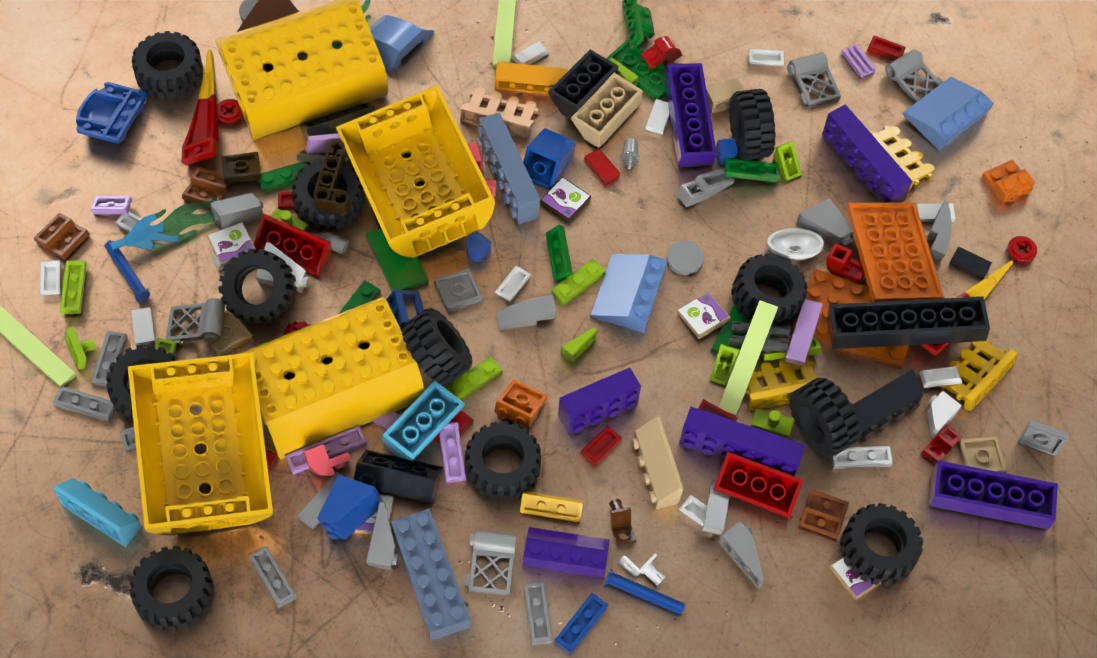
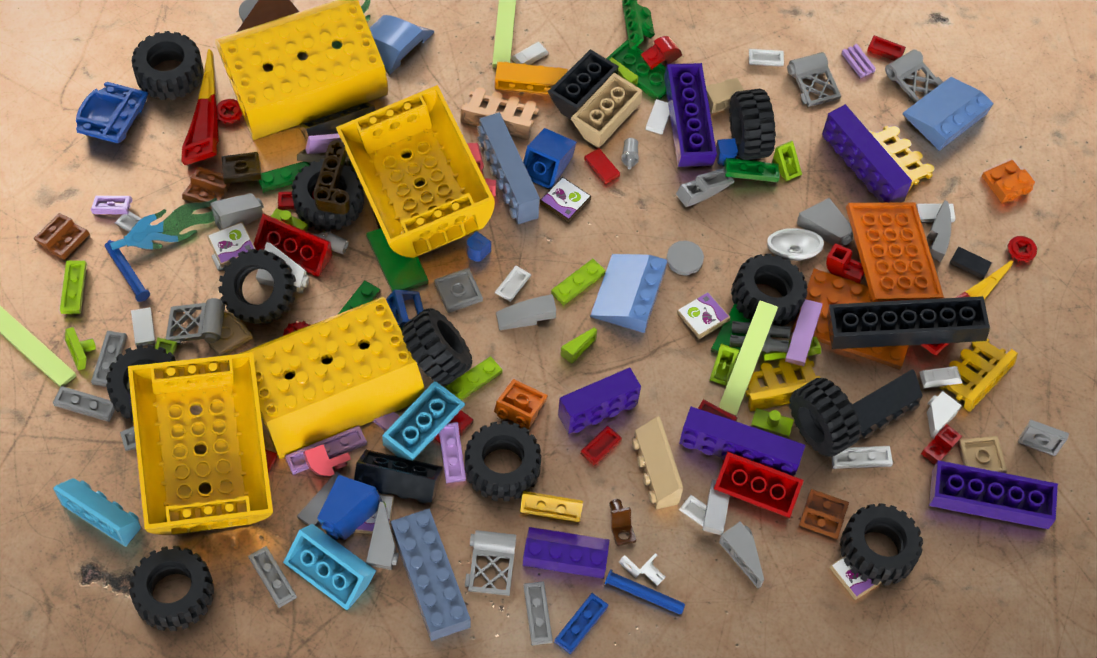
white tile [40,260,61,296] -> none
green plate [546,224,573,282] -> none
none -> medium azure slope [283,524,376,610]

